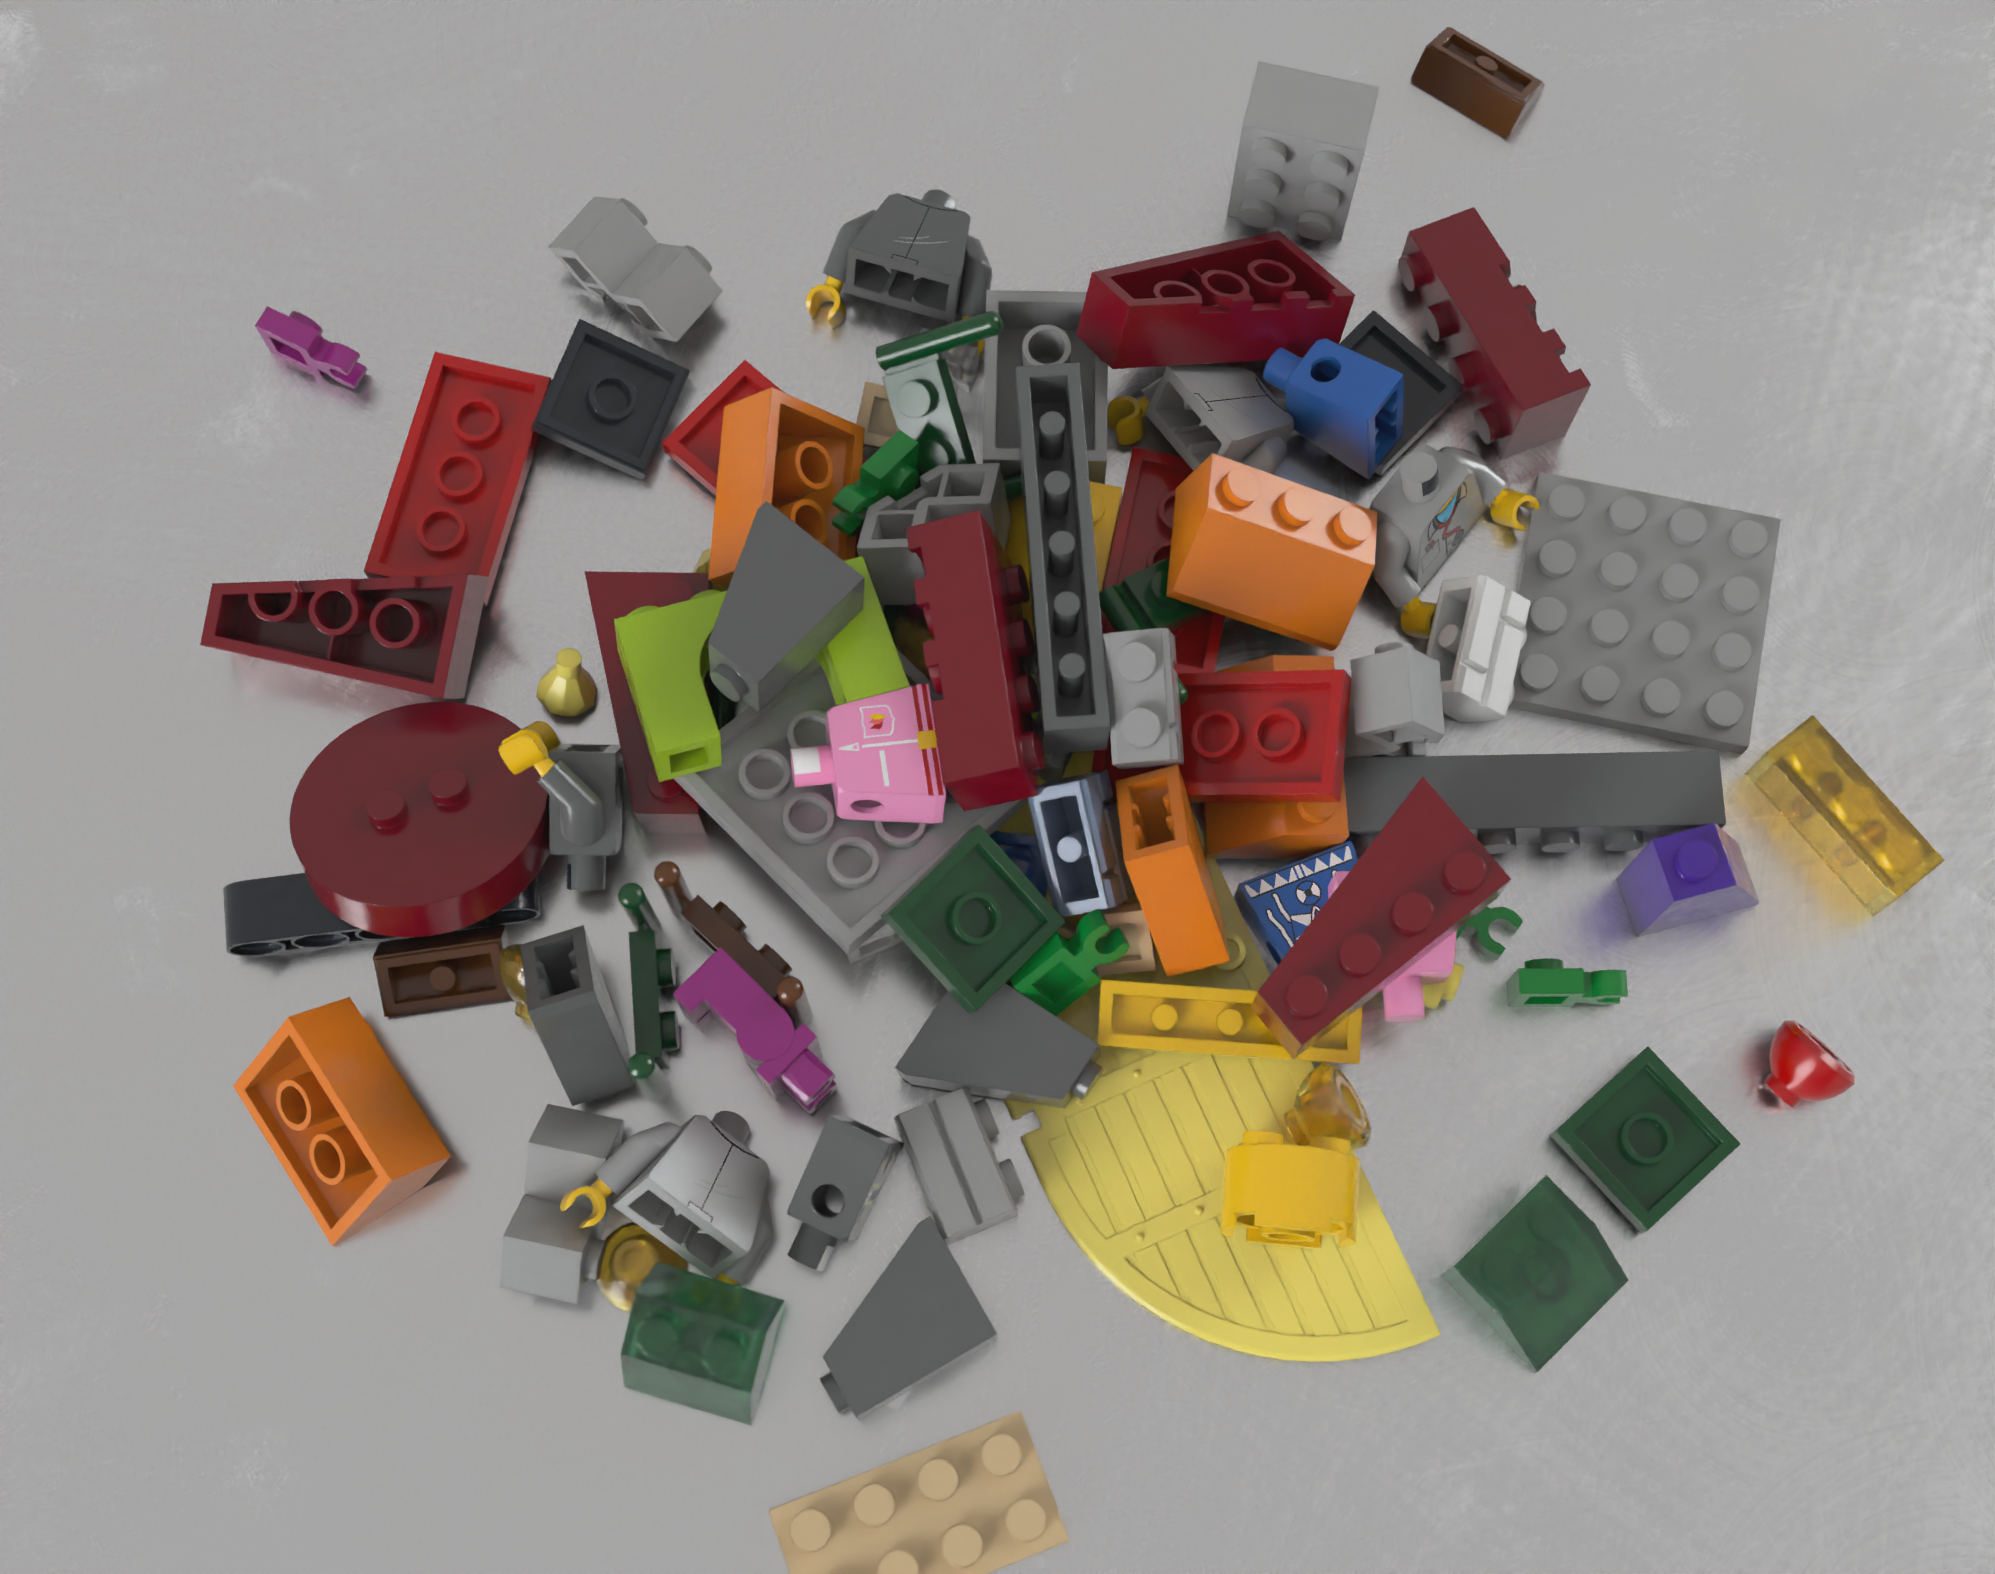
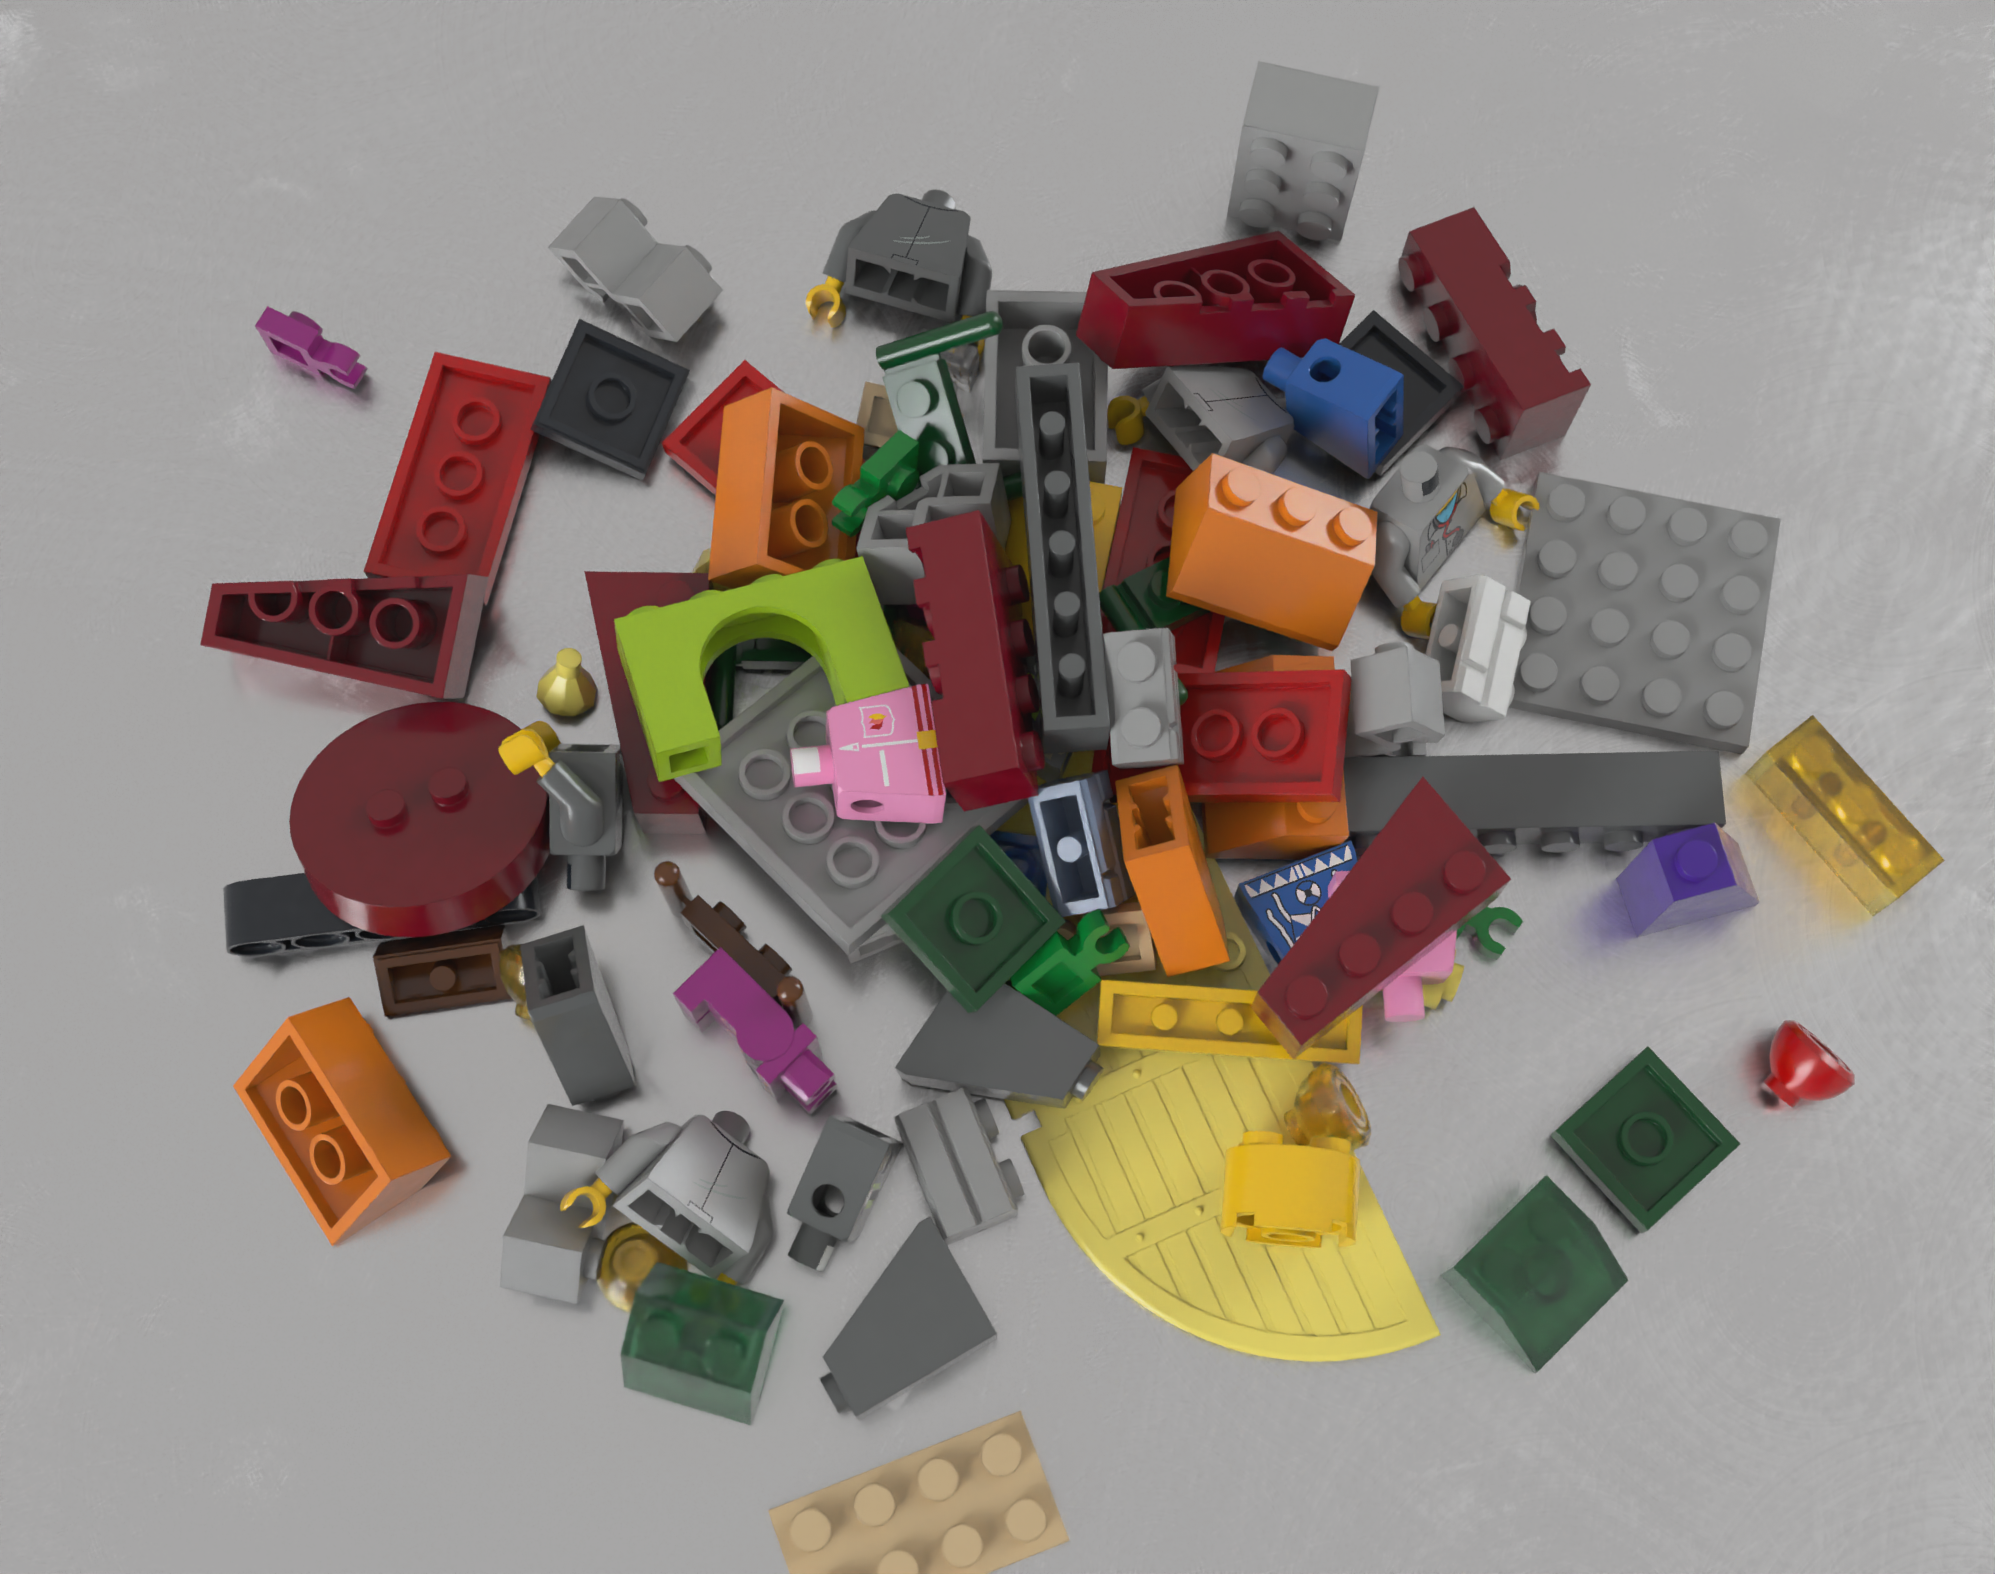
dark green plate [618,883,680,1102] -> none
dark grey slope [708,501,865,712] -> none
reddish brown slope [1411,27,1545,138] -> none
green plate [1506,958,1628,1007] -> none

